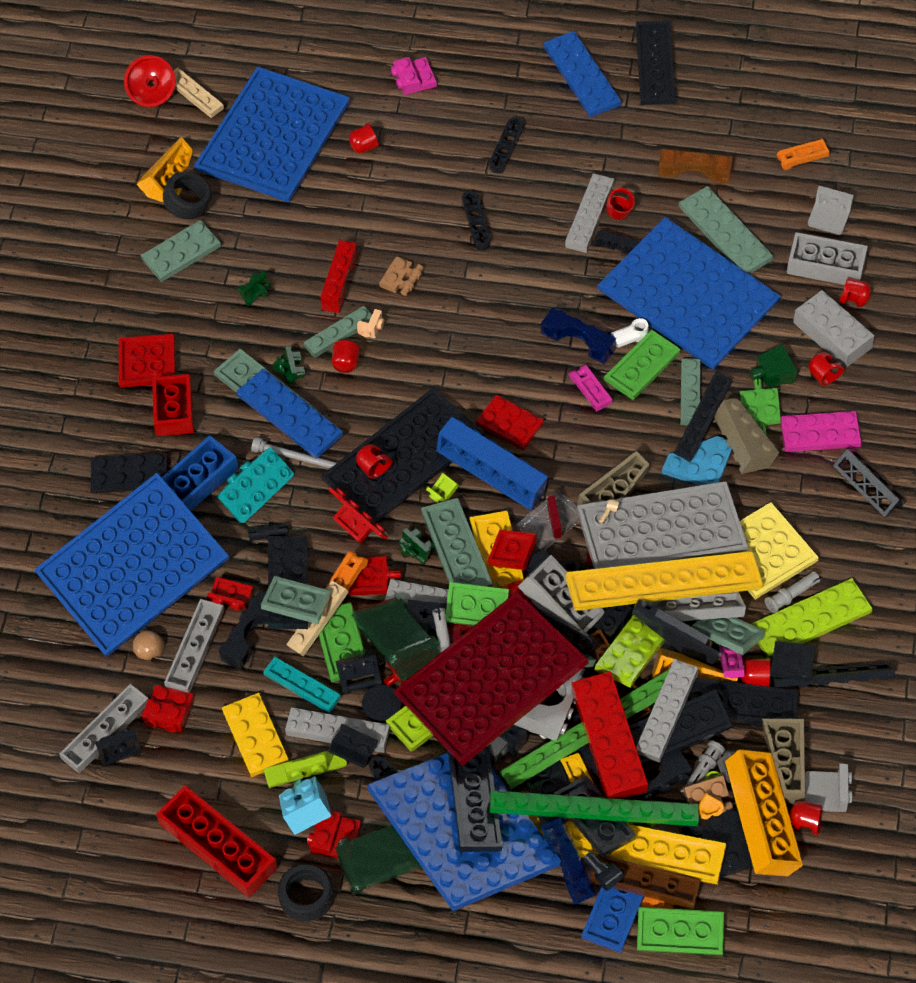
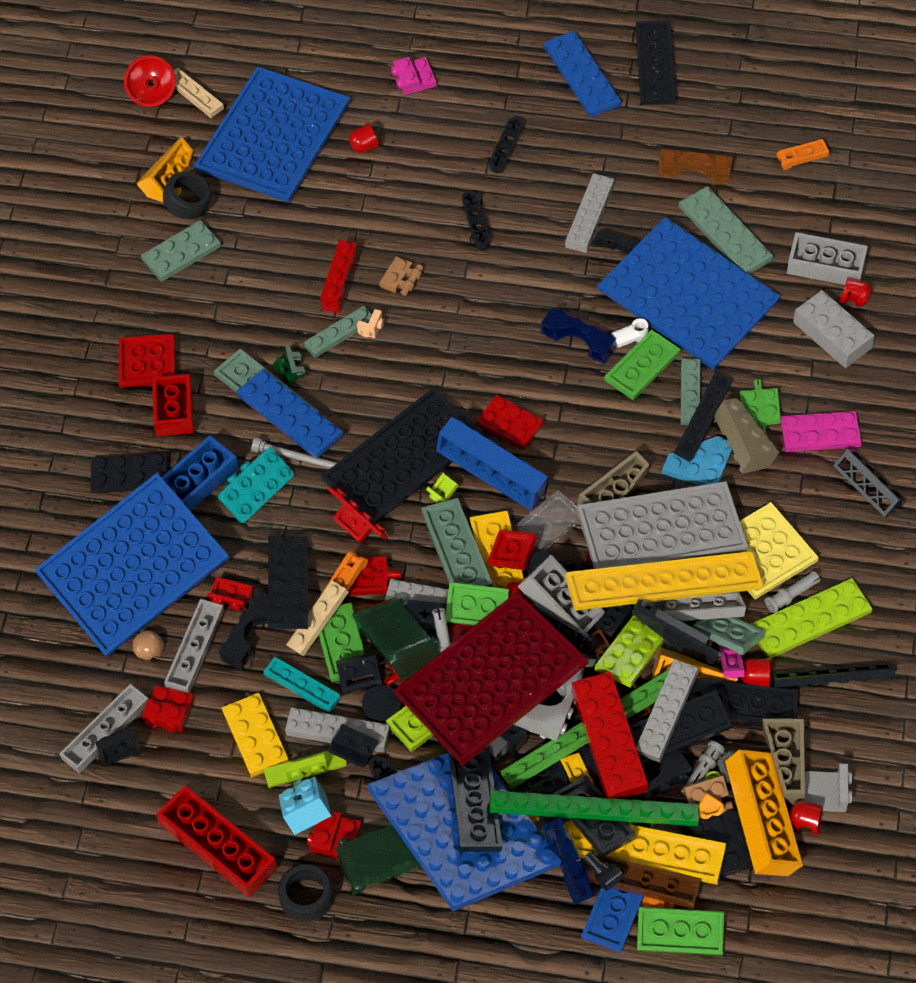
dark green hips [237,271,272,306] -> none
black pin [248,523,288,542] -> none
sand green plate [261,576,331,624] -> none
red helmet [331,340,360,373] -> none
red helmet [356,444,392,479] -> none
dark green hips [399,528,434,564] -> none
dark red tile [547,495,561,539] -> none
dark pink plate [569,365,612,412] -> none
tan hand [598,499,619,524] -> none
red helmet [606,188,634,220] -> none
dark green torso [749,344,797,387] -> none
black tile [770,641,815,682] -> none
light grey bracket [808,186,854,235] -> none
red helmet [809,352,845,386] -> none

